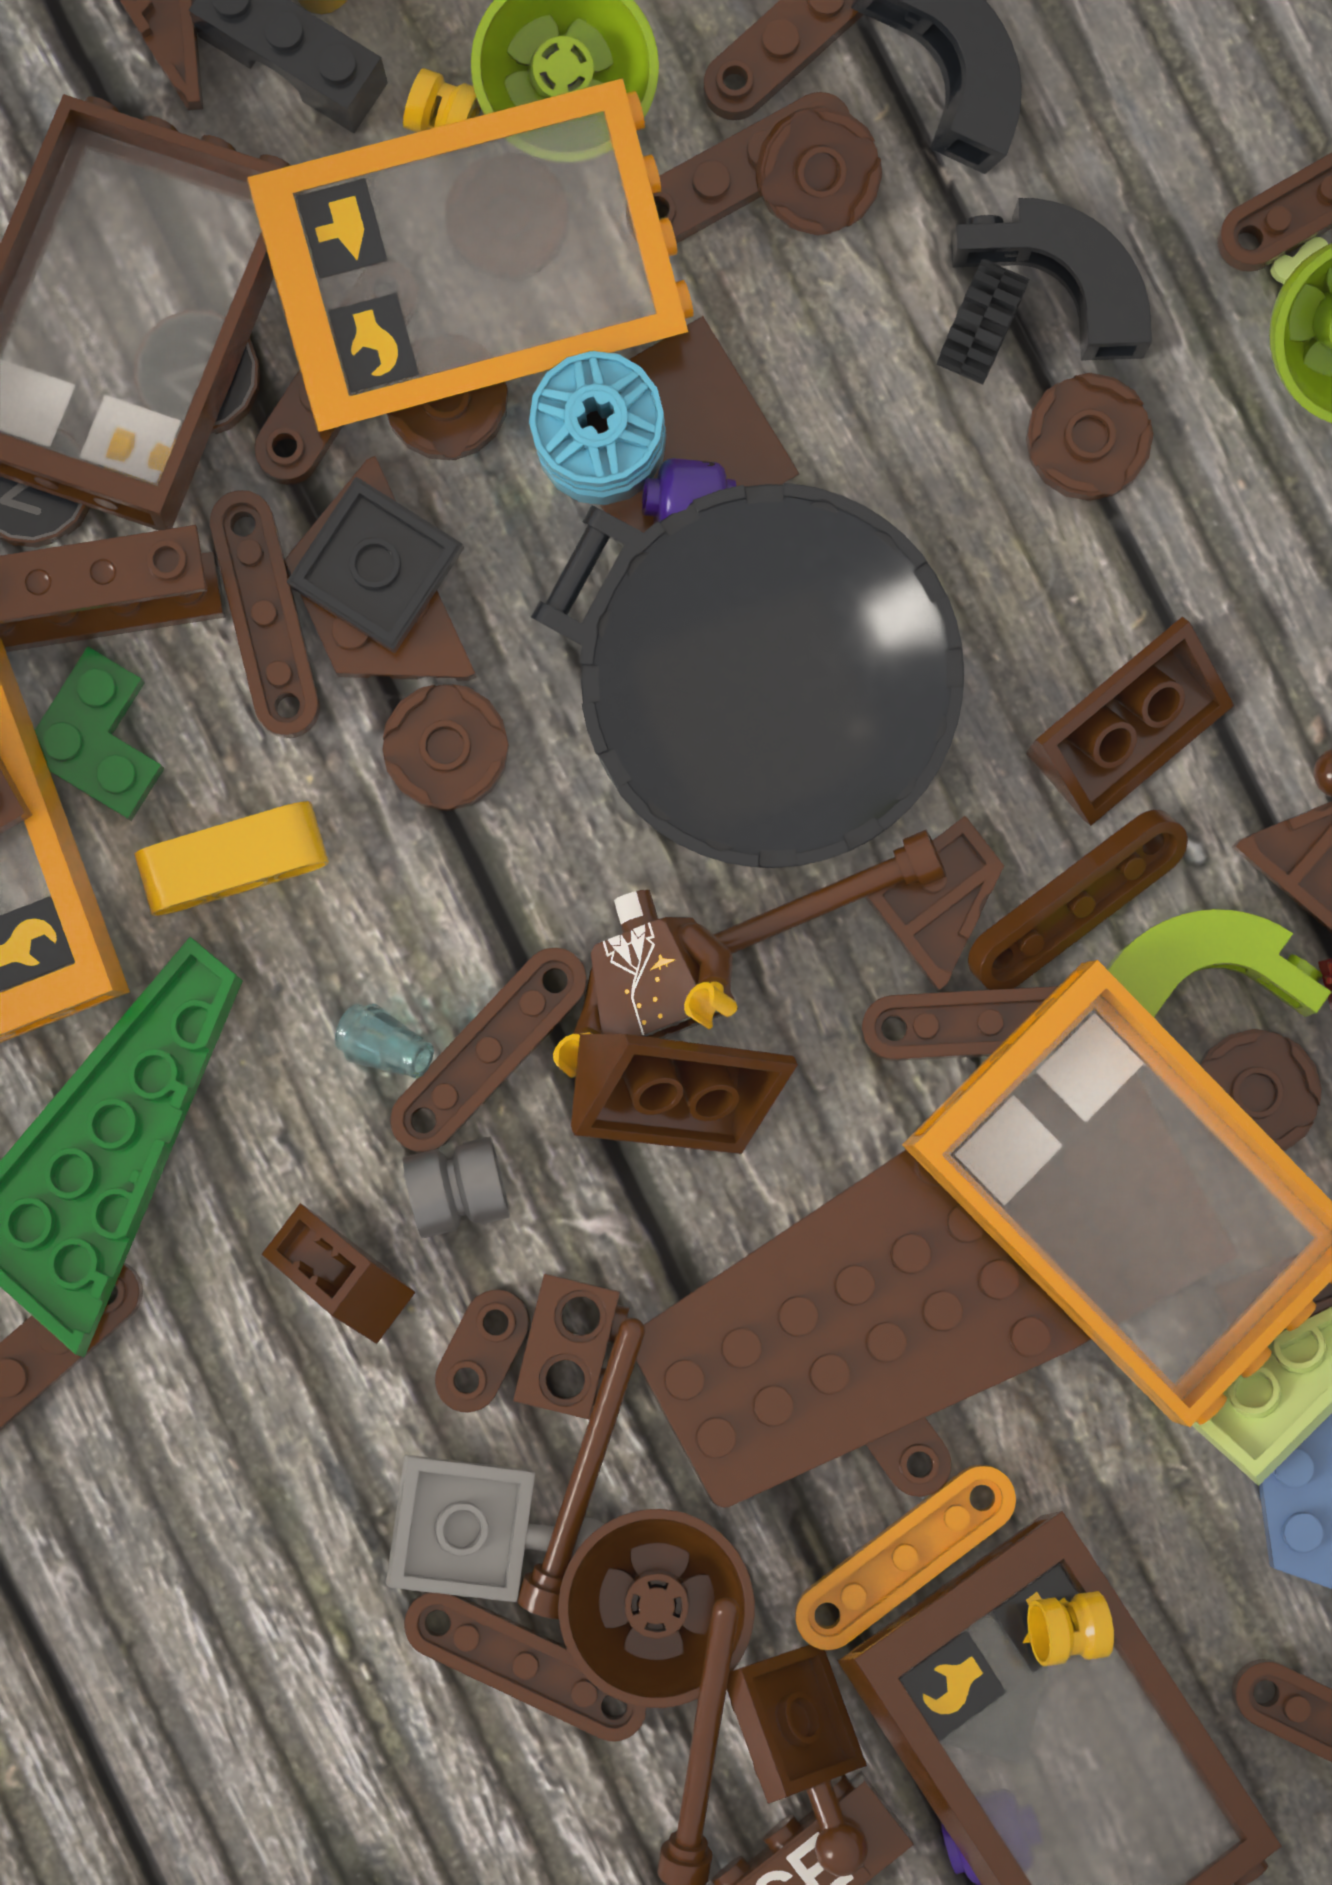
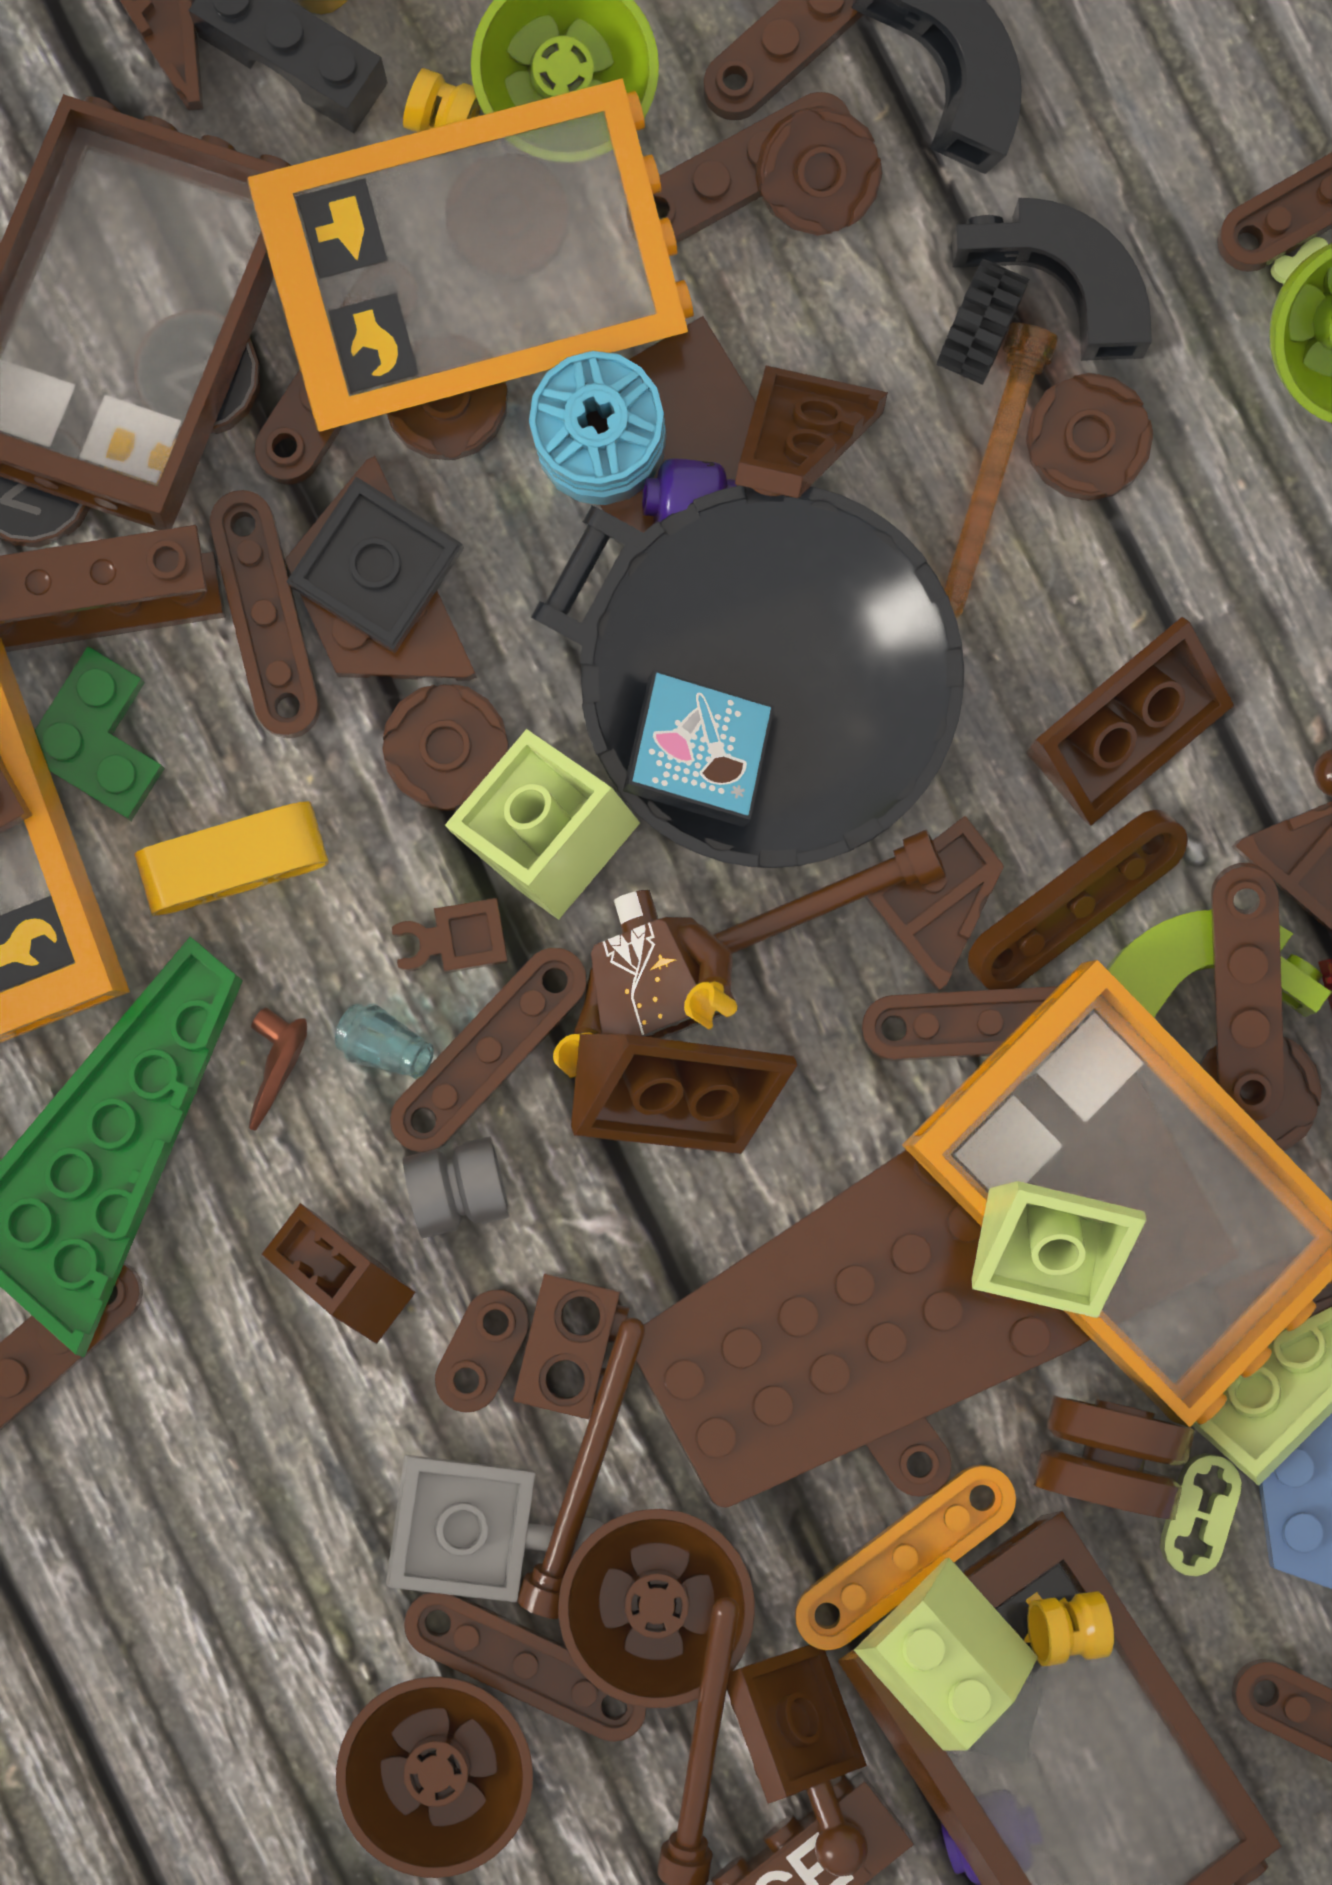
none -> copper bar [248,1007,307,1131]
none -> reddish brown piece [336,1676,533,1878]
none -> reddish brown plate [391,898,508,973]
none -> yellowish green slope [445,729,640,920]
none -> tile [623,669,774,827]
none -> reddish brown wing [735,365,888,498]
none -> yellowish green slope [854,1558,1038,1751]
none -> clear orange piece [944,323,1059,618]
none -> yellowish green slope [972,1181,1146,1318]
none -> reddish brown wheel [1034,1395,1195,1520]
none -> yellowish green beam [1160,1453,1242,1576]
none -> reddish brown plate [1211,863,1285,1121]

